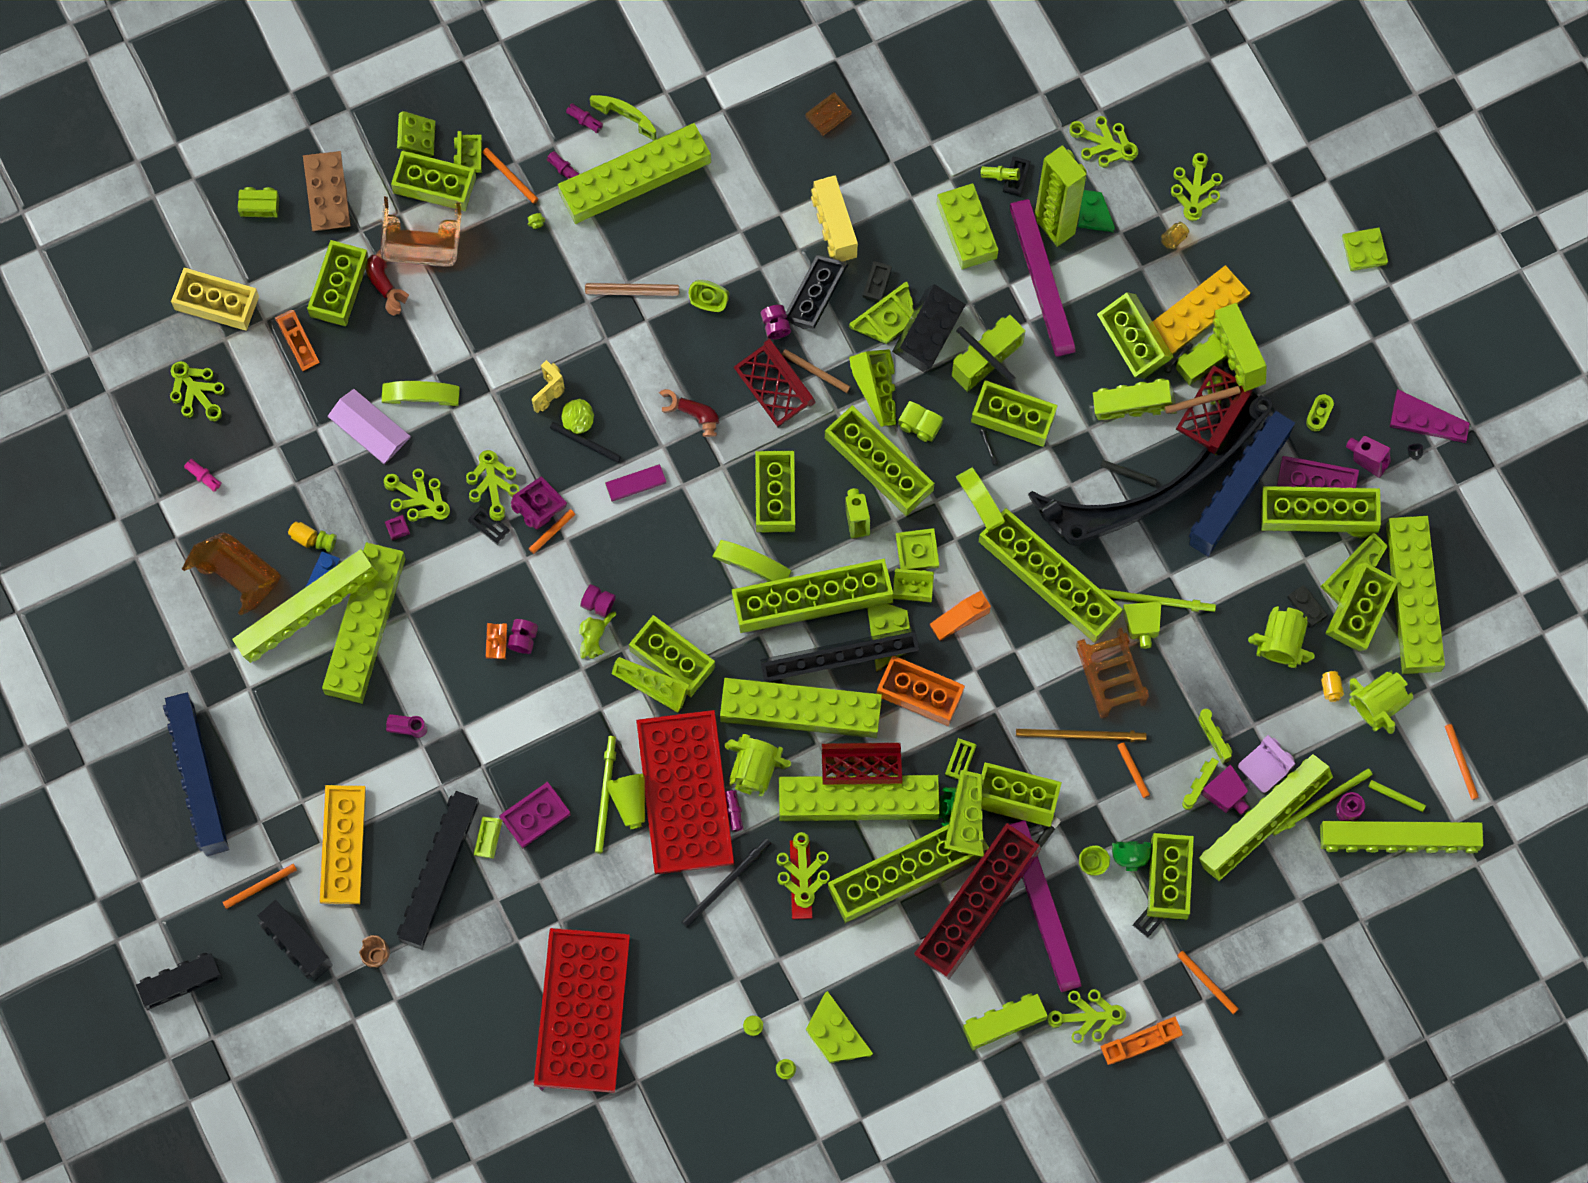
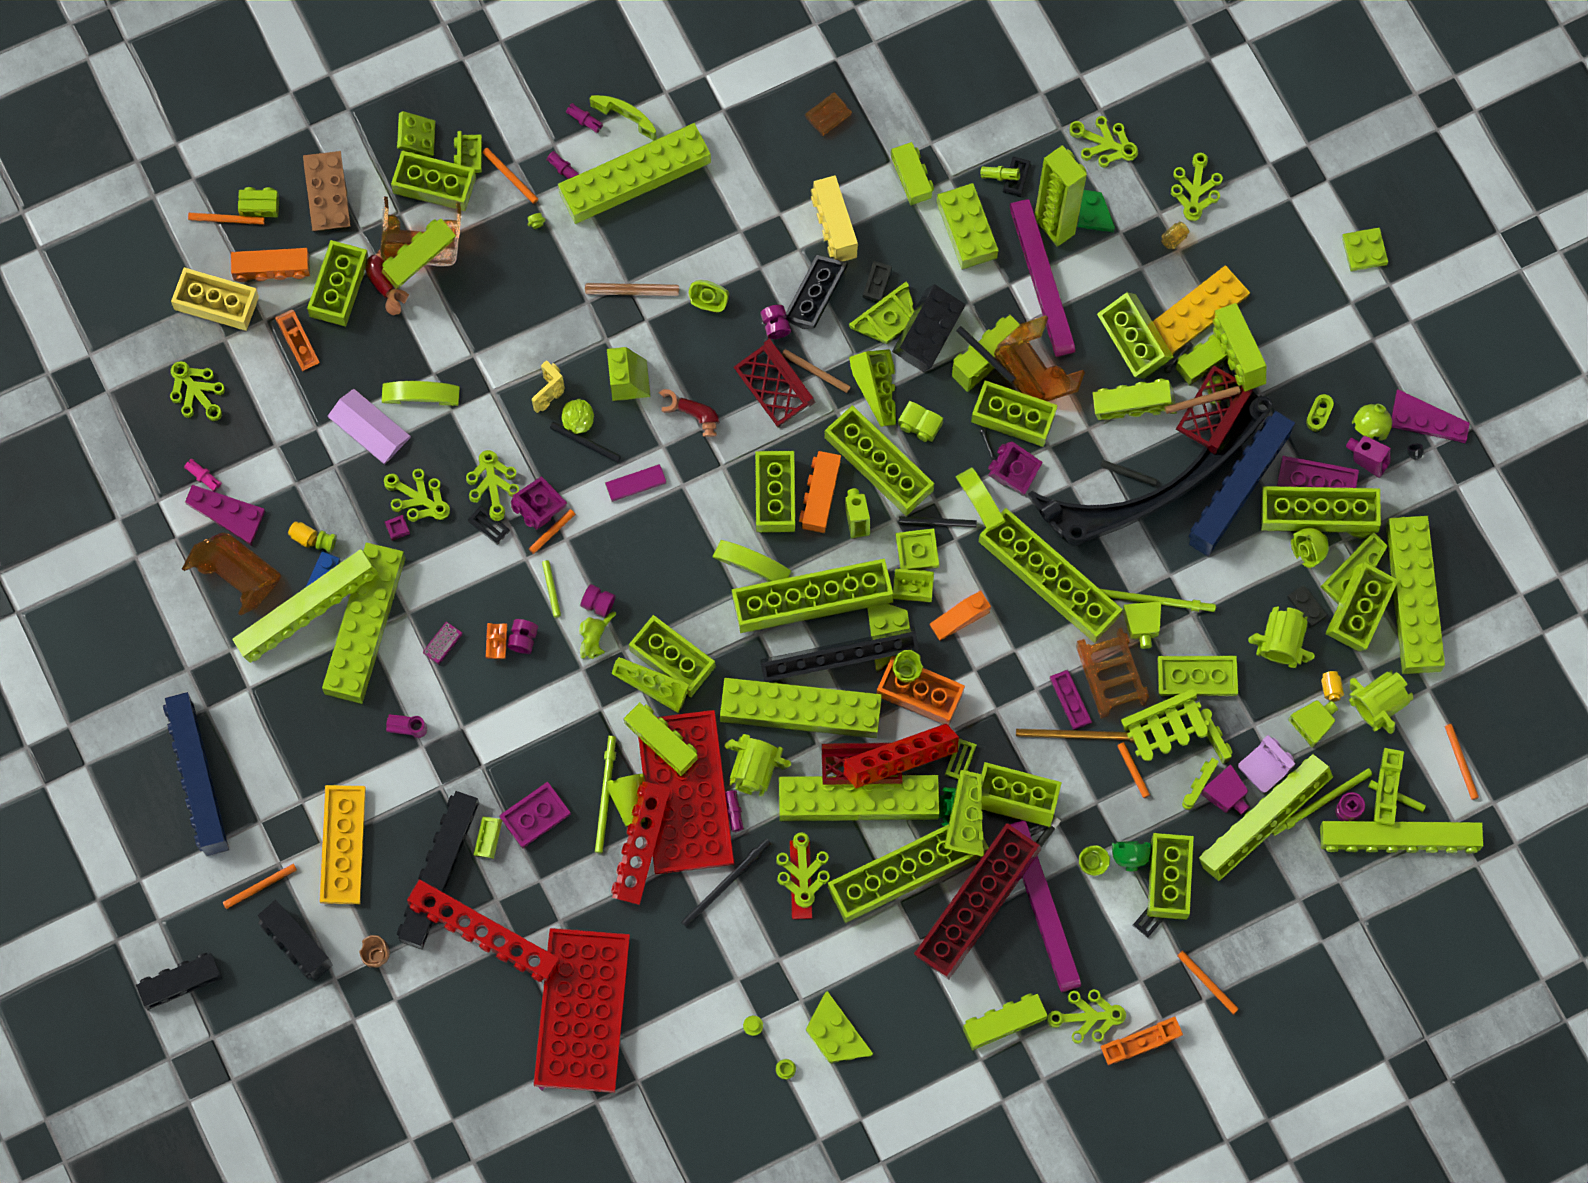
none -> magenta wing [185,485,265,546]
none -> orange bar [188,212,265,225]
none -> orange brick [231,248,310,282]
none -> lime brick [382,218,456,289]
none -> red brick [407,879,559,982]
none -> tile [423,622,462,665]
none -> lime bar [542,560,561,618]
none -> lime slope [607,347,651,401]
none -> red brick [611,782,670,905]
none -> lime brick [623,702,698,776]
none -> orange brick [799,451,841,533]
none -> red brick [844,723,959,788]
none -> lime brick [890,142,934,206]
none -> lime hair [893,650,923,682]
none -> black bar [899,516,977,528]
none -> magenta plate [988,441,1043,495]
none -> clear orange windscreen [994,315,1085,402]
none -> magenta tile [1049,669,1092,730]
none -> lime fence [1121,688,1210,761]
none -> lime plate [1157,656,1238,696]
none -> lime torso [1288,700,1338,748]
none -> lime cylinder [1291,528,1329,568]
none -> lime cylinder [1352,404,1392,440]
none -> lime slope [1374,748,1404,826]

